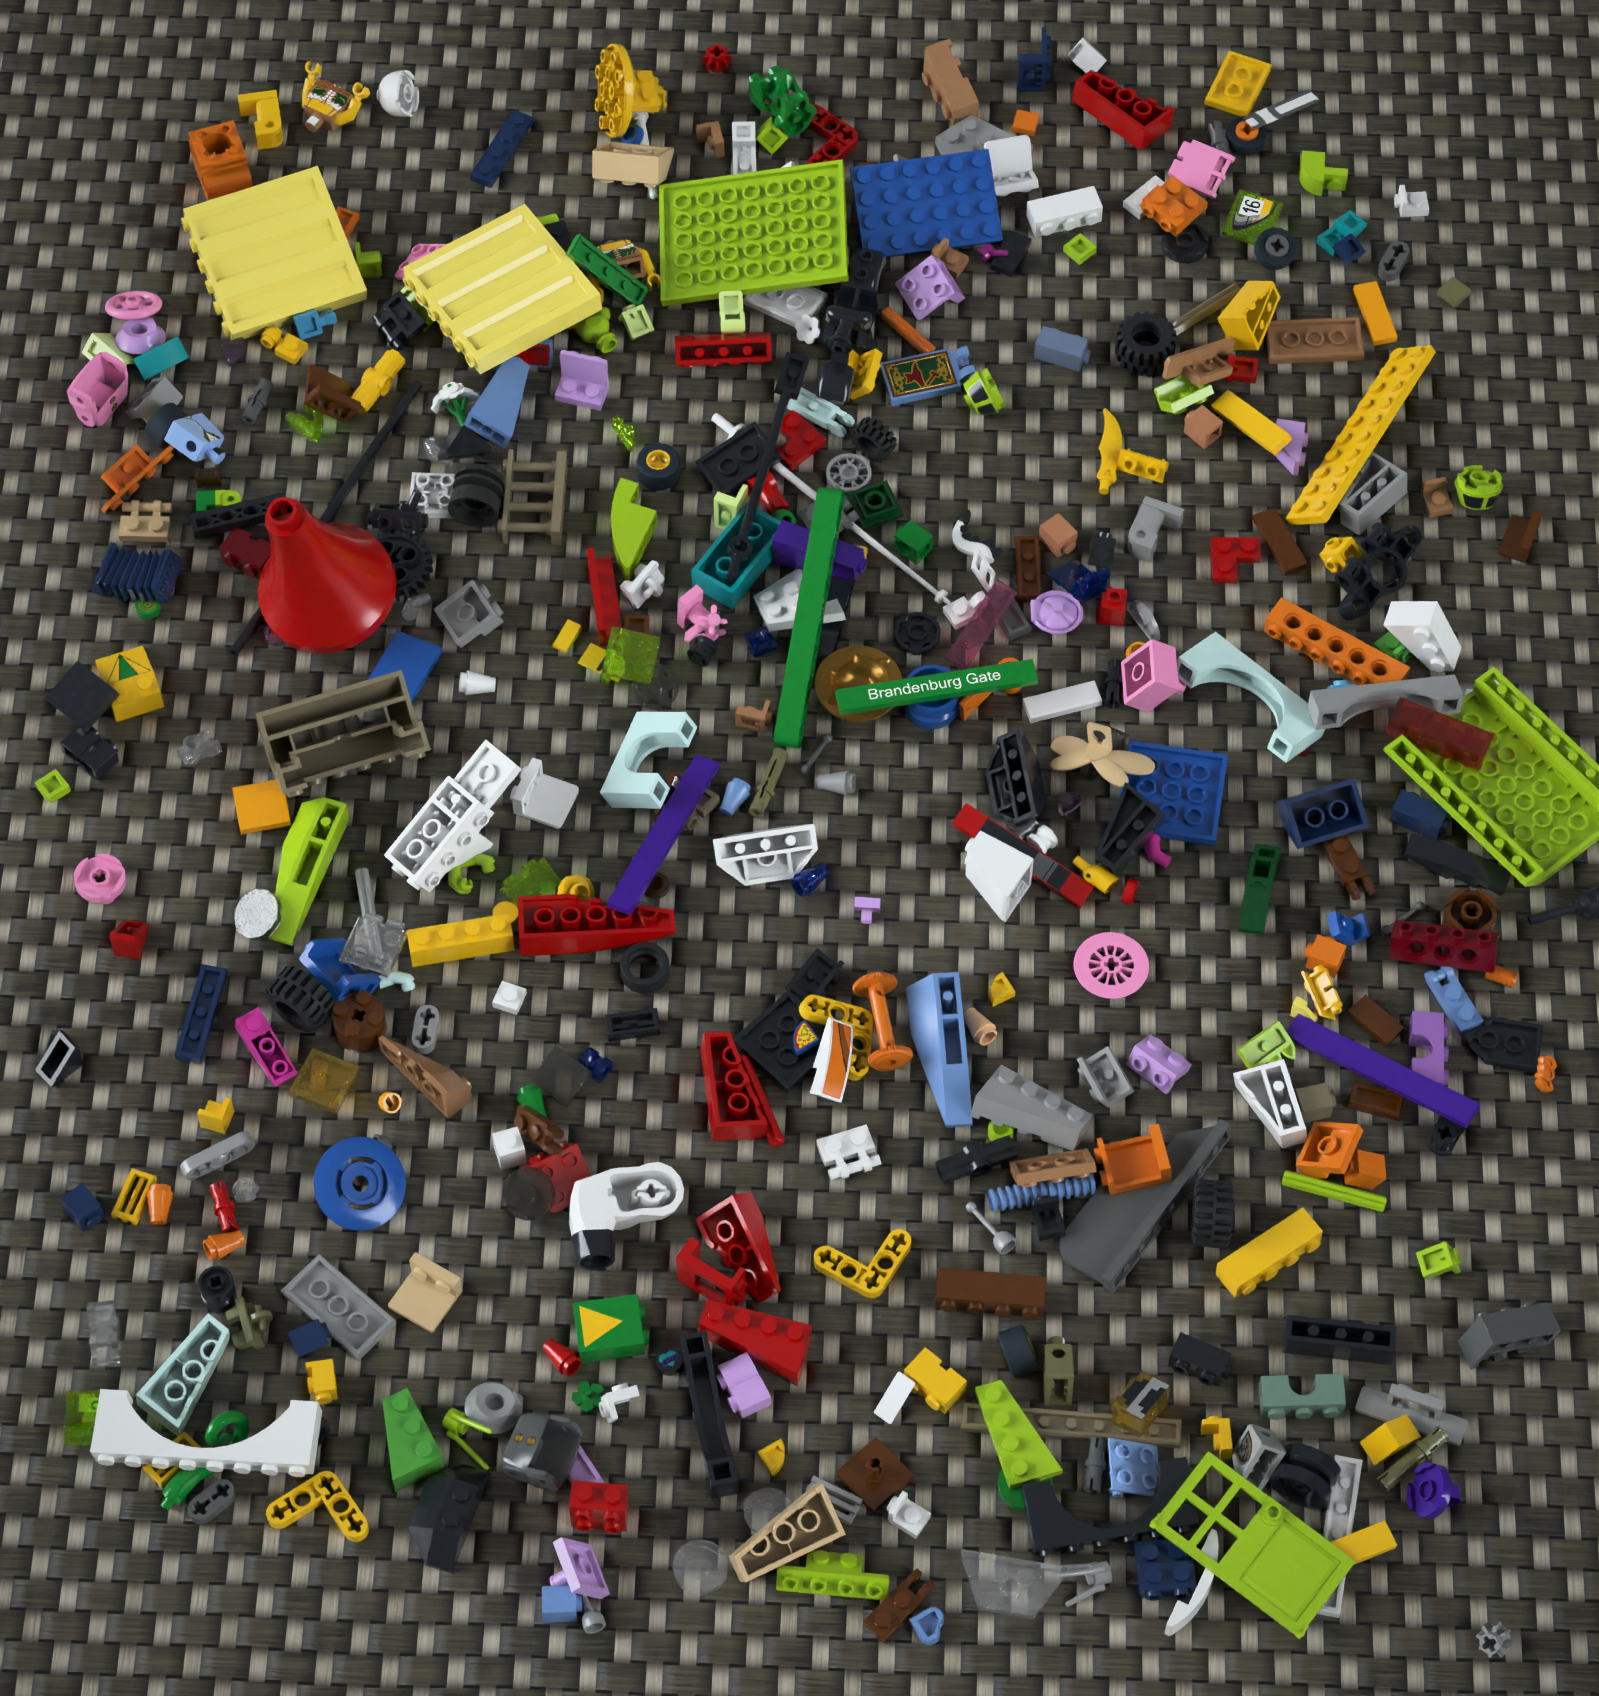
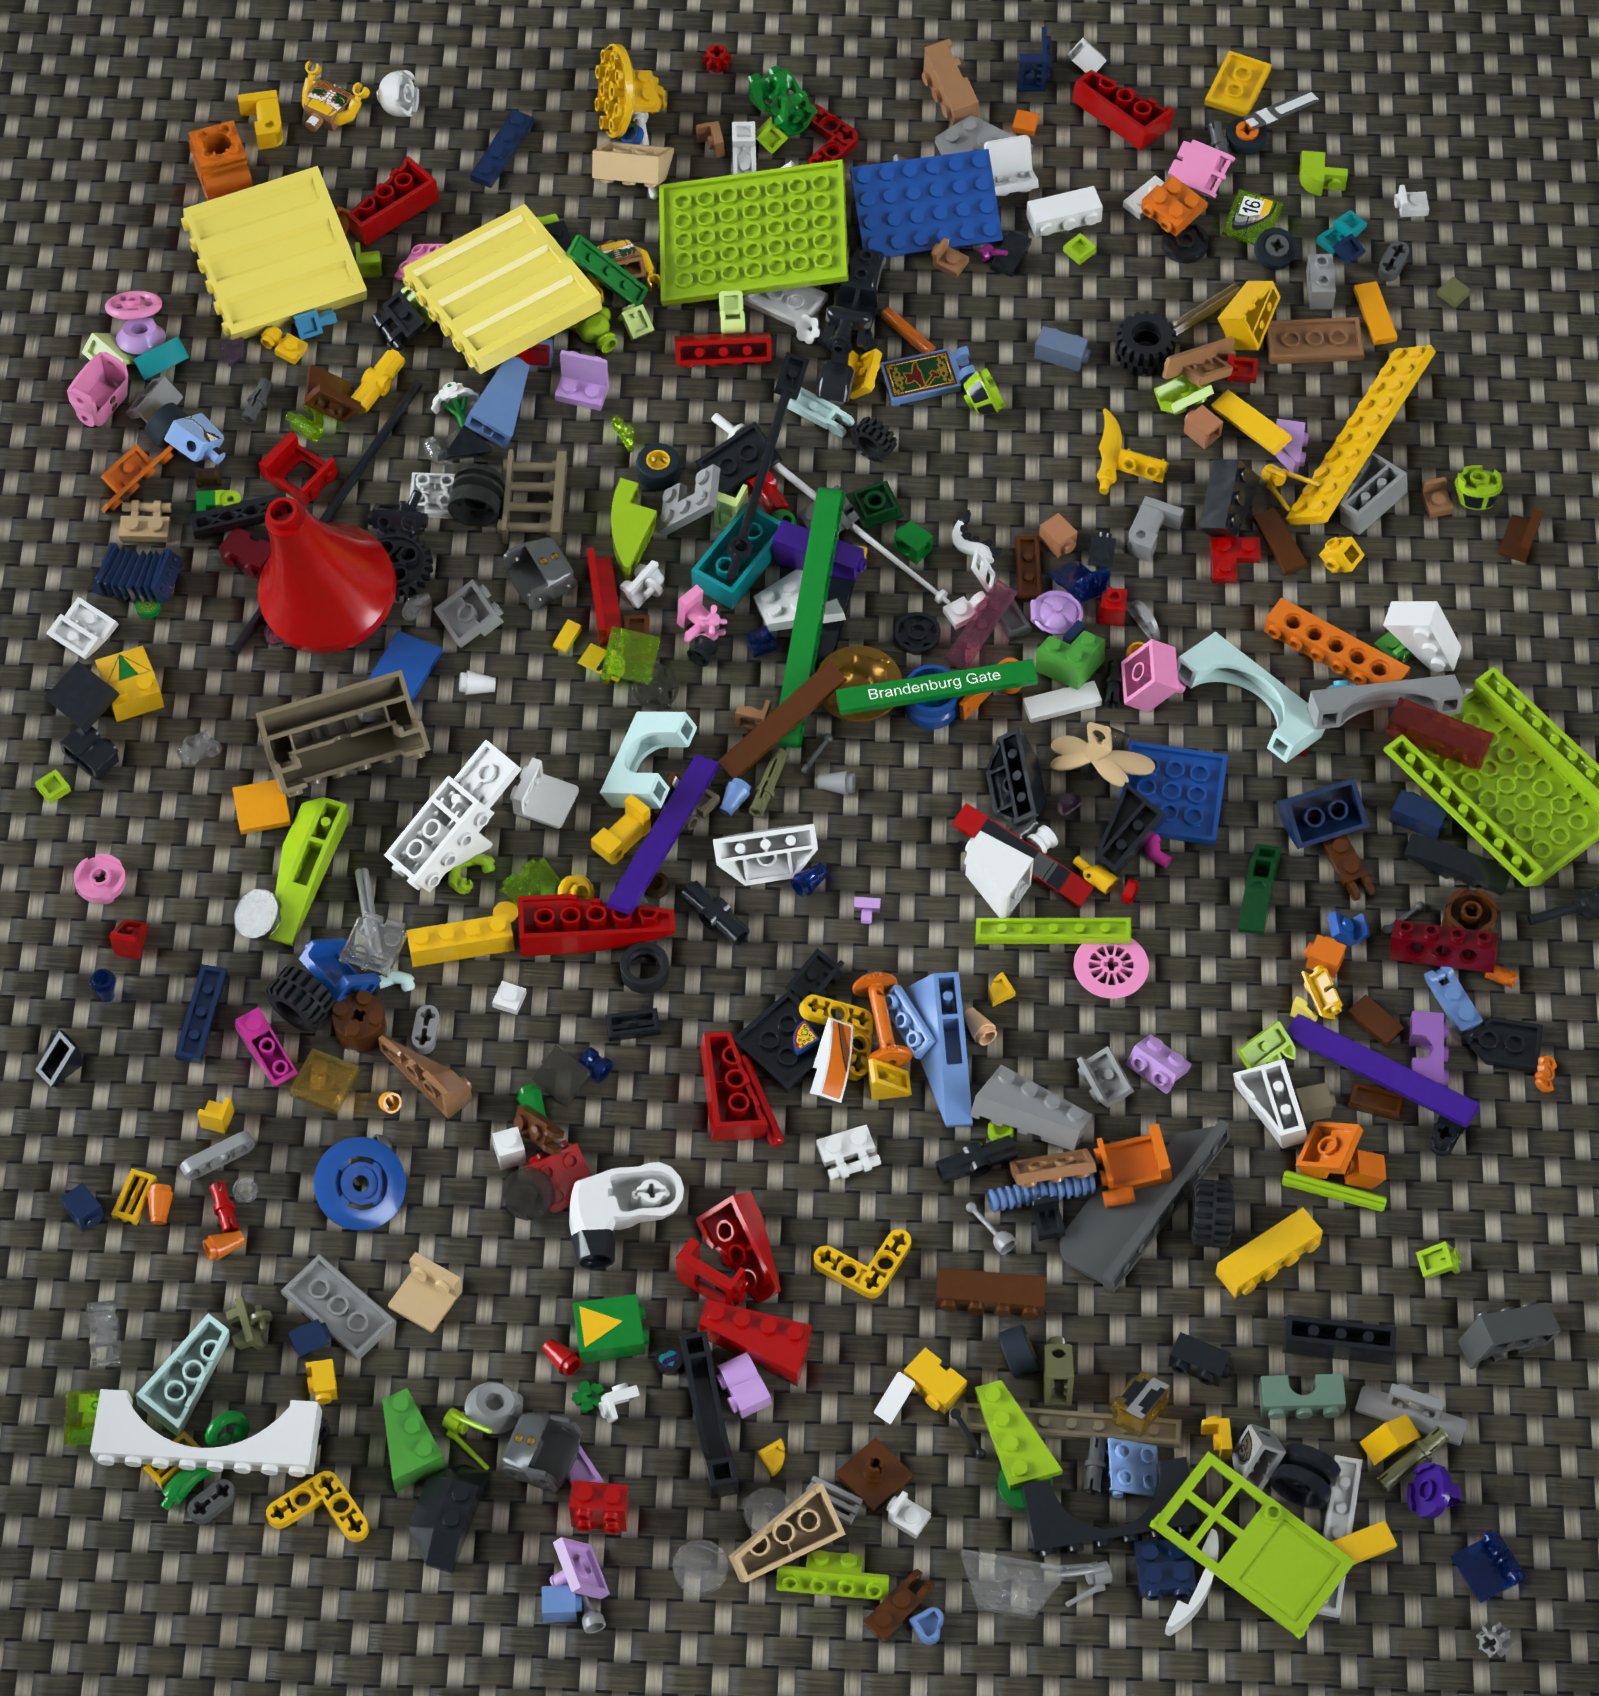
black wheel [198,1266,237,1313] -> none
red plate [776,410,826,471] -> none
light grey wheel [826,453,871,493] -> none
lavender bracket [895,255,965,320] -> none
black piece [1334,522,1422,621] -> none
none -> white slope [46,597,119,660]
none -> clear blue cone [90,969,116,1002]
none -> red window [259,432,337,506]
none -> red wedge [347,156,440,247]
none -> dark grey piece [503,537,577,611]
none -> yellow piece [591,794,651,865]
none -> light grey plate [659,464,720,535]
none -> black piece [681,880,750,947]
none -> reddish brown tile [717,661,847,779]
none -> yellow slope [868,1058,912,1101]
none -> light blue tile [885,984,936,1059]
none -> black hinge [950,1408,986,1459]
none -> lime tile [975,917,1131,944]
none -> bright green brick [1036,630,1105,690]
none -> dark blue tile [1063,620,1086,645]
none -> orange piece [1102,1185,1136,1209]
none -> black wedge [1199,459,1261,537]
none -> yellow plant [1261,464,1320,511]
none -> light grey brick [1306,254,1336,309]
none -> clear blue hinge [1450,1530,1528,1604]

